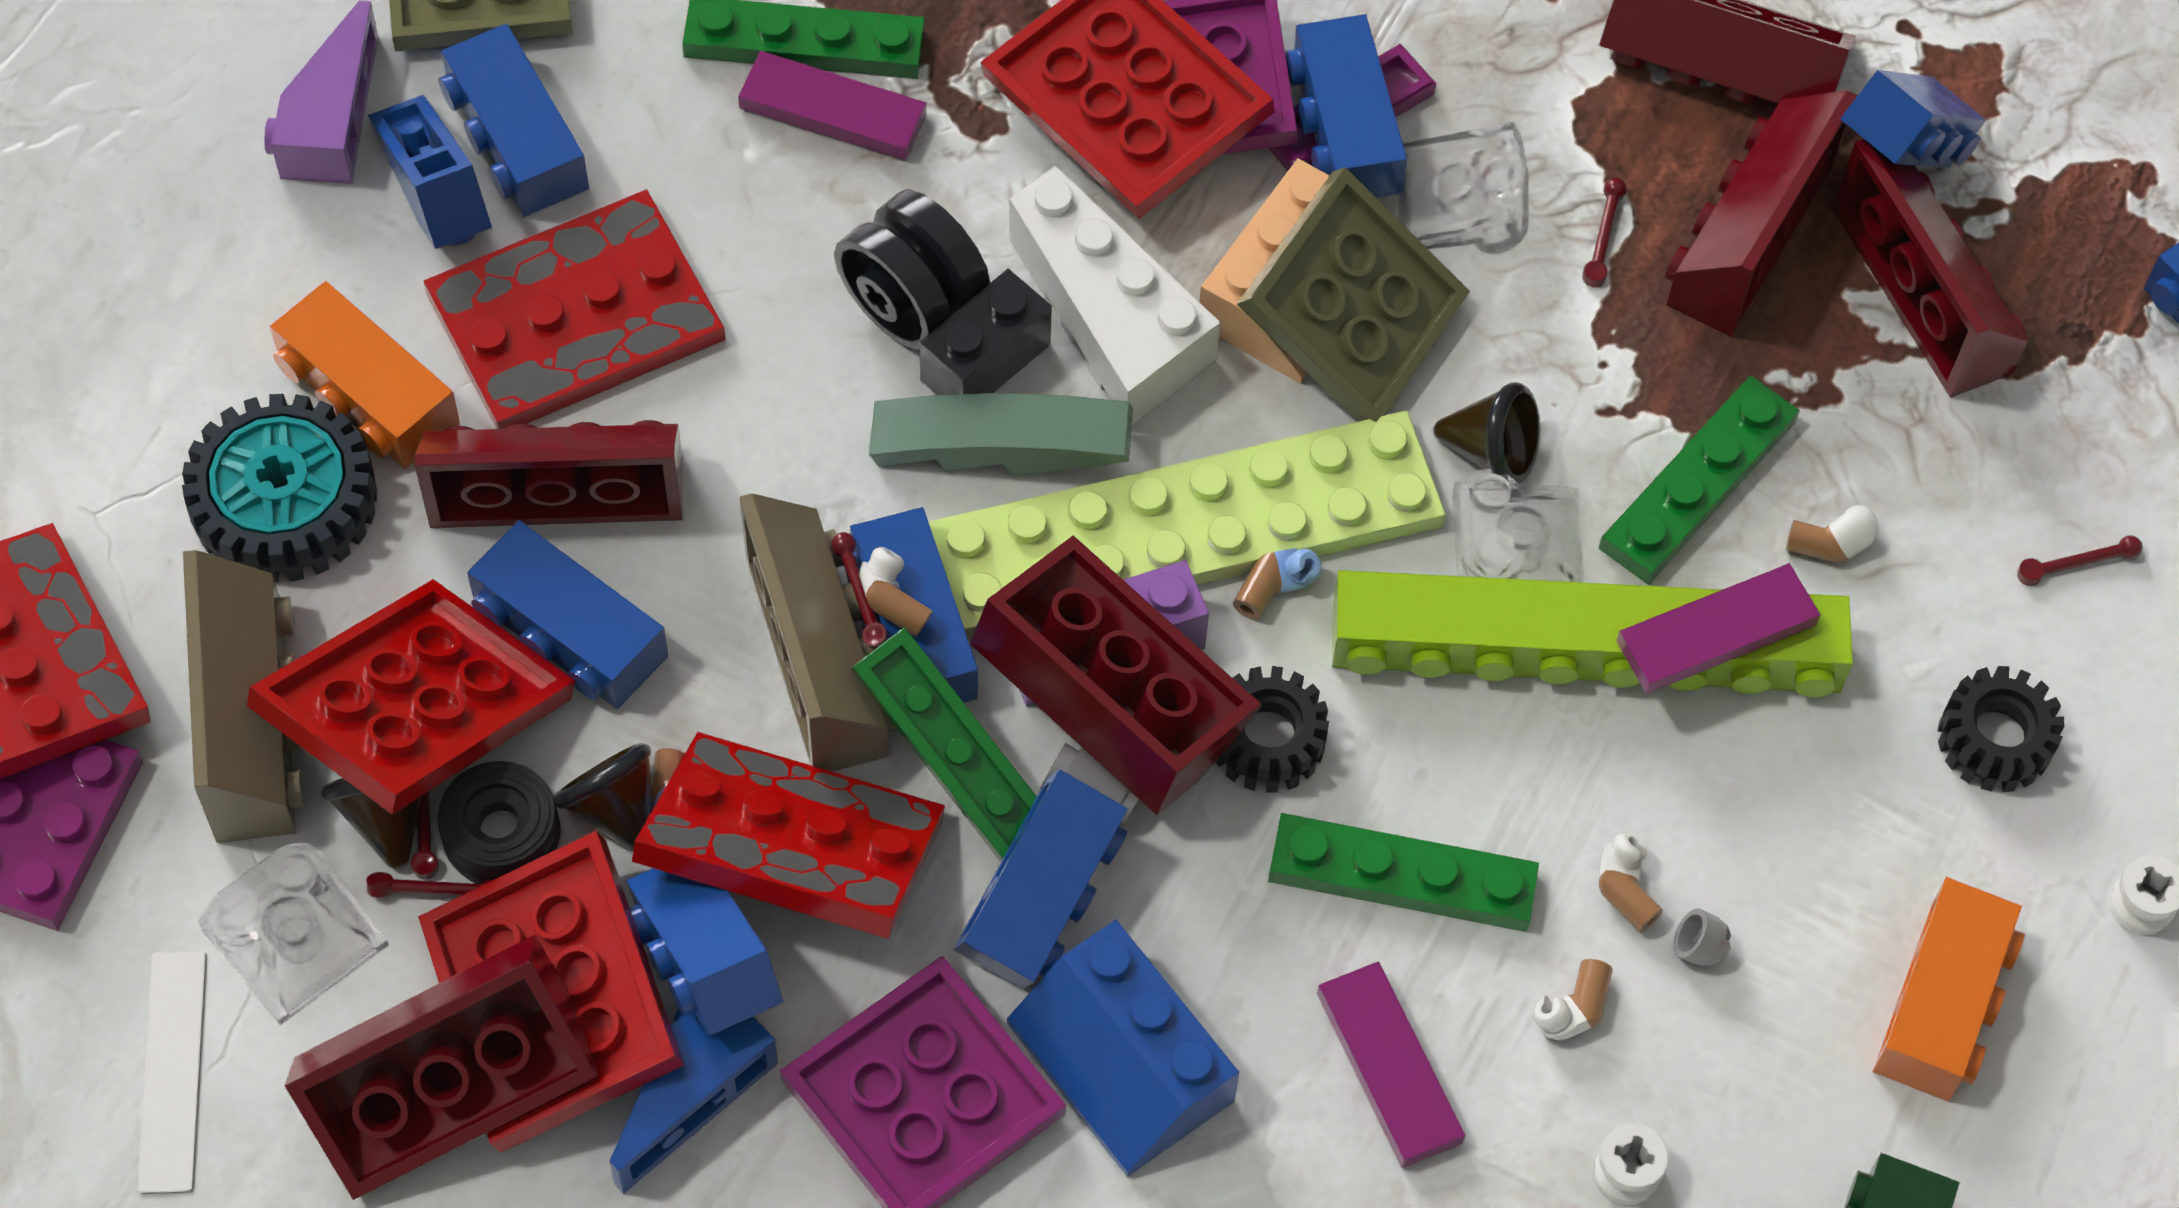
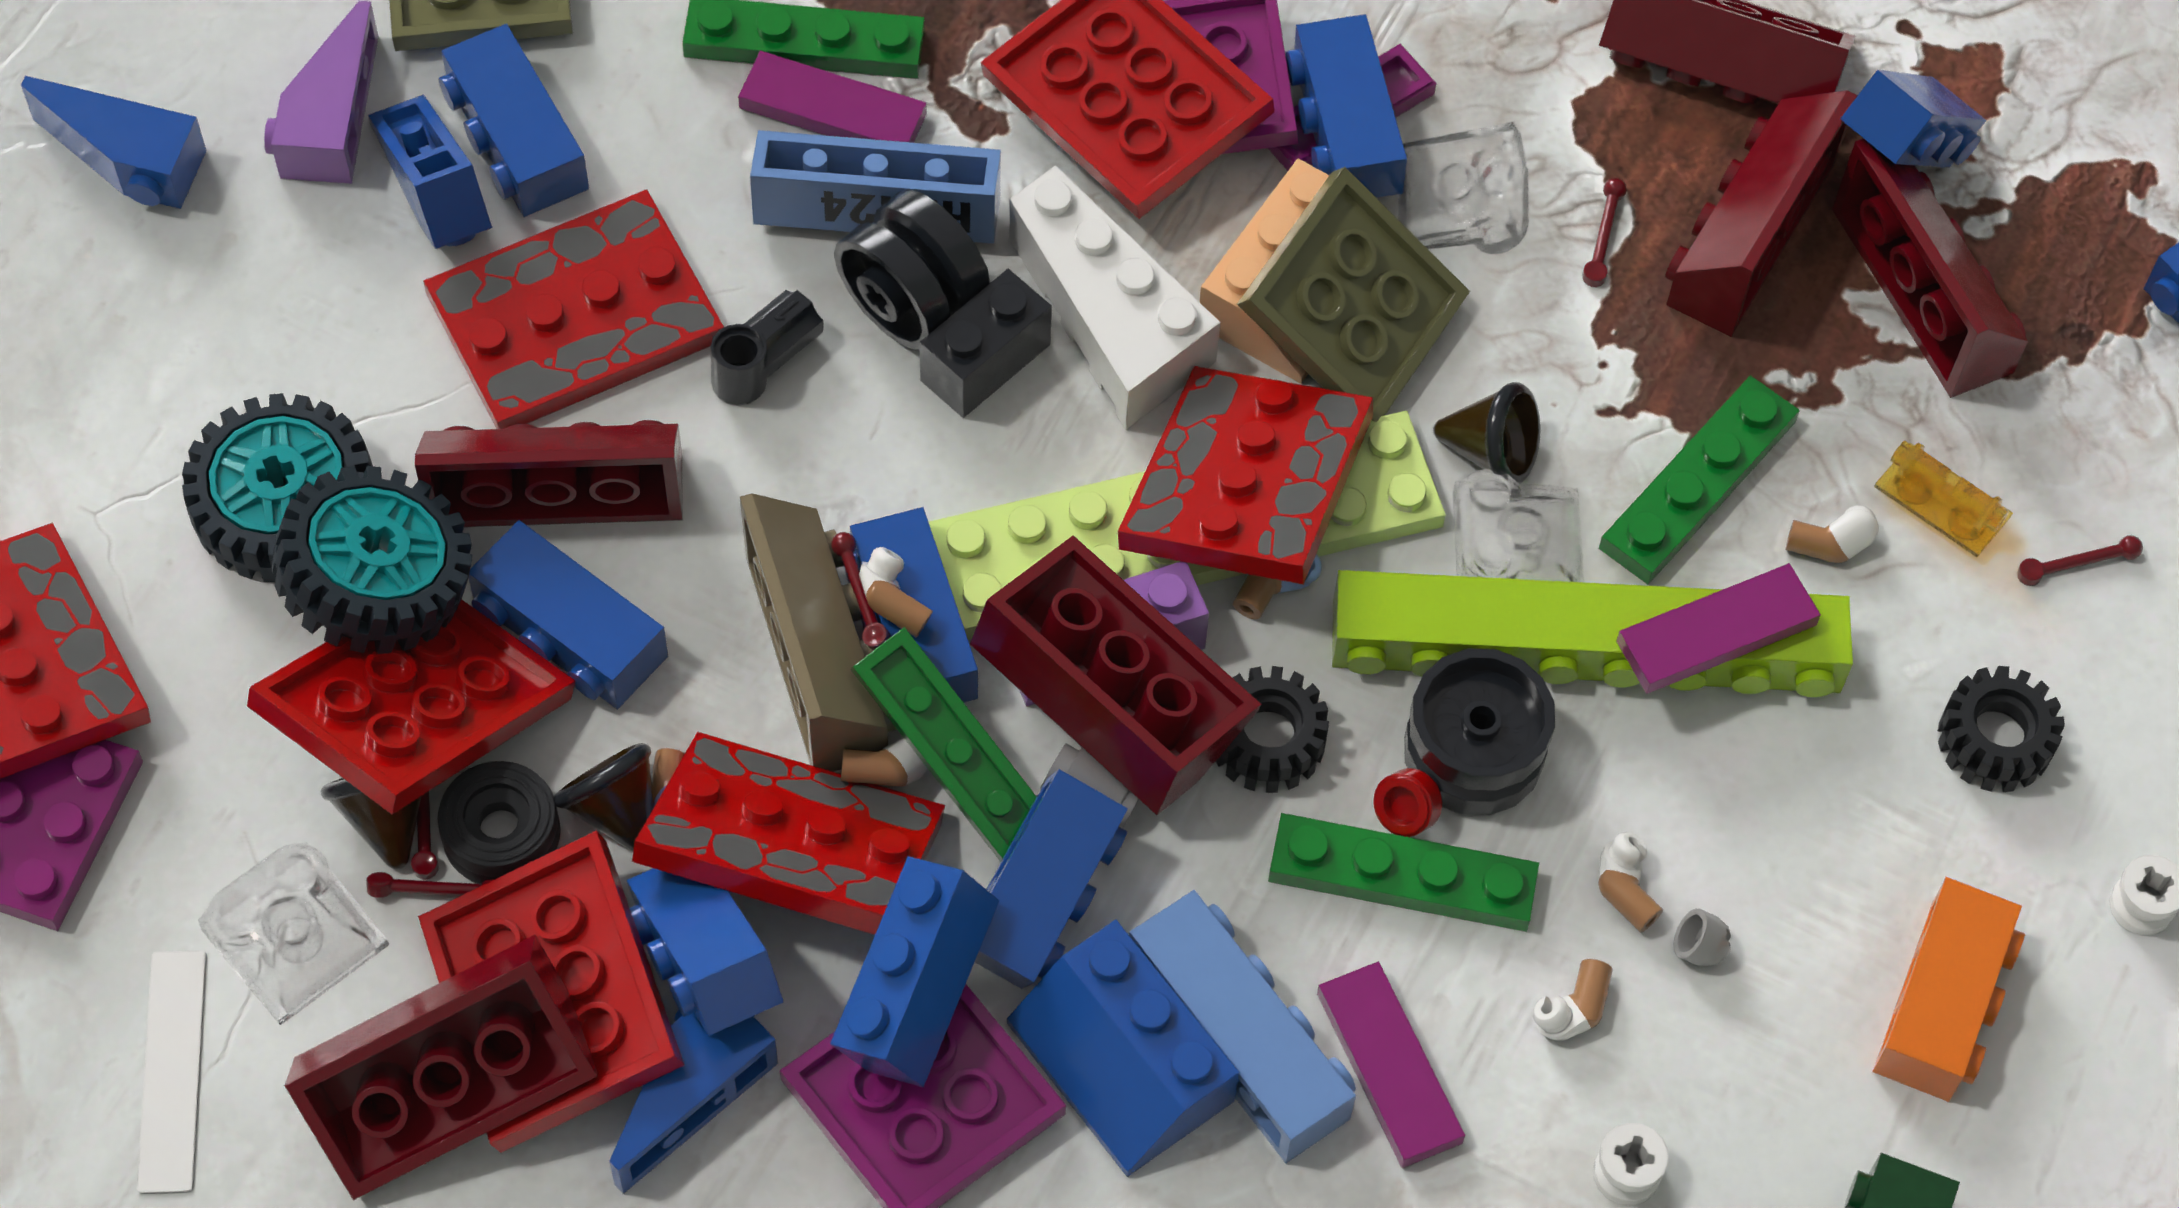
dark tan slope [183,550,306,843] -> none
orange brick [270,281,460,469] -> none
sand green slope [869,393,1133,476] -> none
none -> blue slope [21,76,207,209]
none -> wheel [272,466,473,654]
none -> black piece [711,290,824,405]
none -> medium blue brick [750,130,1001,244]
none -> blue brick [830,856,1000,1088]
none -> medium nougat arm [841,738,928,787]
none -> red plate [1118,366,1373,585]
none -> medium blue brick [1129,890,1356,1163]
none -> red tile [1374,768,1442,837]
none -> black wheel [1404,648,1555,815]
none -> clear yellow hinge [1874,441,2013,557]

